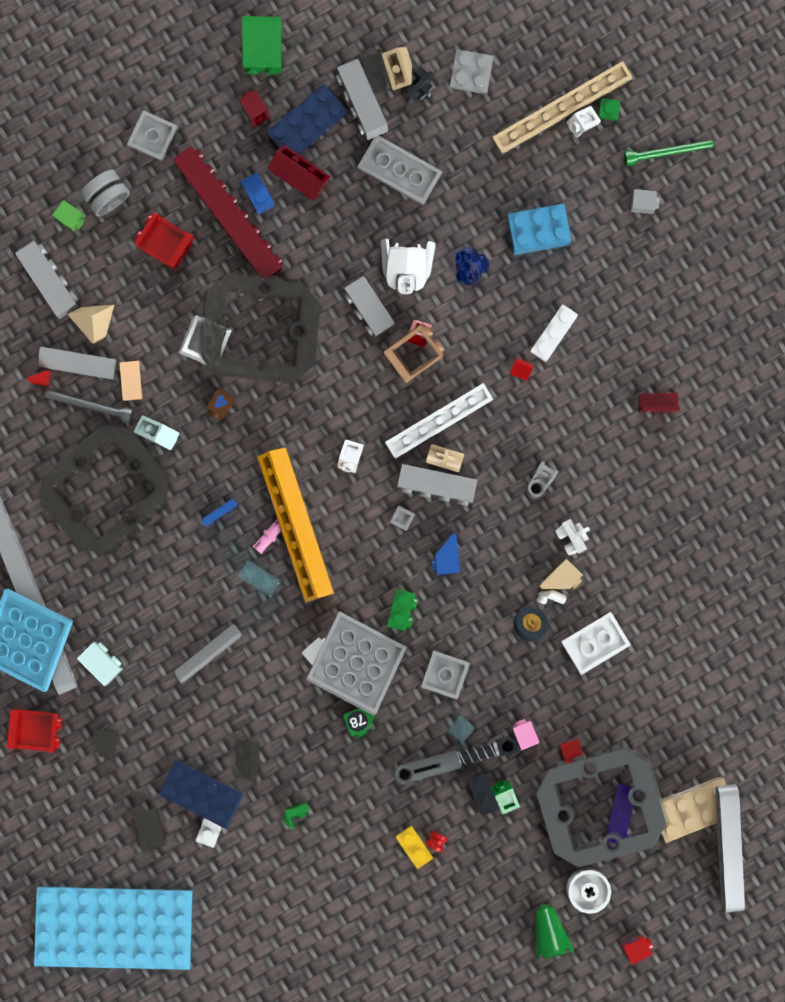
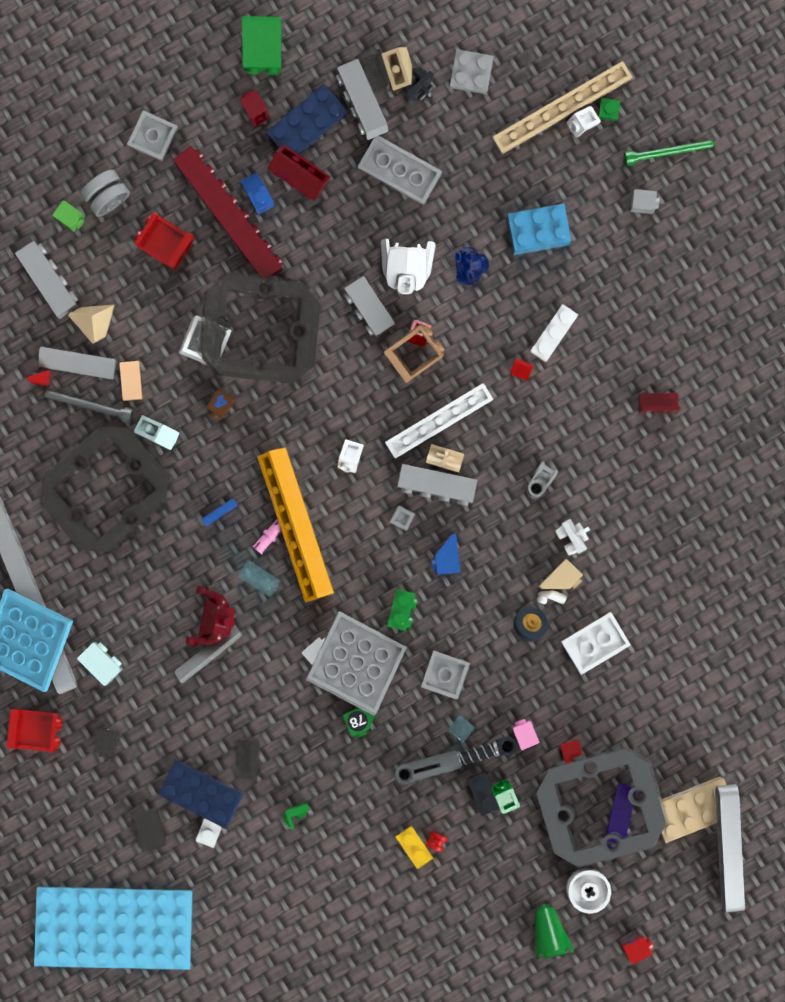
none -> dark red torso [186,586,235,646]

